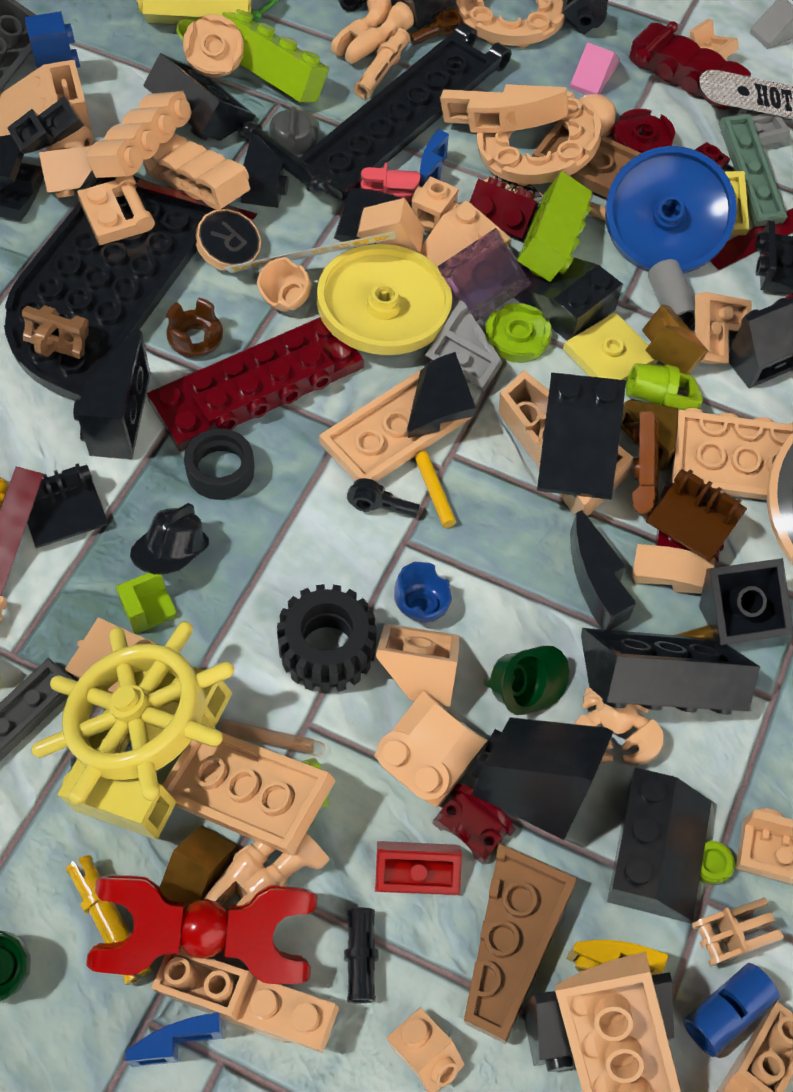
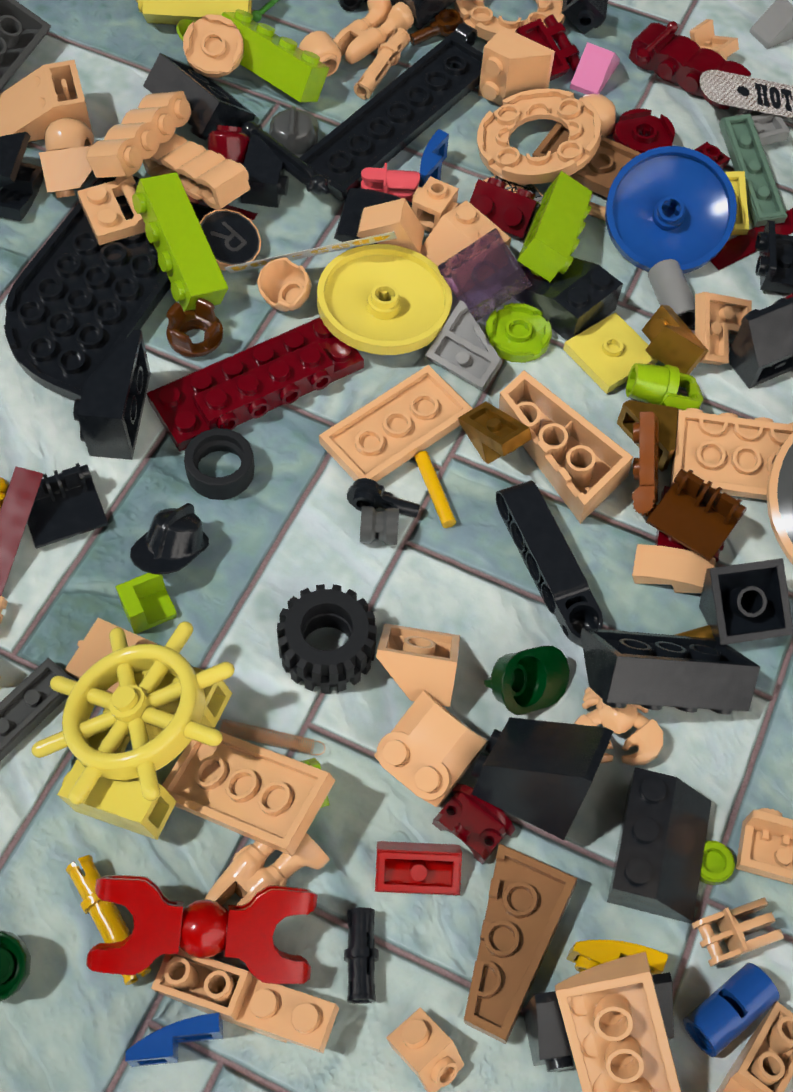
black slope [7,96,84,154] -> none
medium nougat hips [22,305,89,359] -> none
blue brick [24,11,80,69] -> none
pearl gold slope [159,825,238,908] -> none
blue hair [394,561,452,623] -> none
black slope [407,352,476,438] -> none
light nougat slope [440,84,568,133] -> none
black slope [537,372,626,500] -> none
black slope [570,510,636,630] -> none
none -> lime brick [132,172,228,311]
none -> dark red head [208,125,250,165]
none -> light nougat head [298,31,341,77]
none -> dark grey wheel [360,506,399,545]
none -> pearl gold slope [458,402,532,464]
none -> light nougat slope [478,27,555,106]
none -> black piece [496,480,603,645]
none -> dark red plate [515,14,580,81]

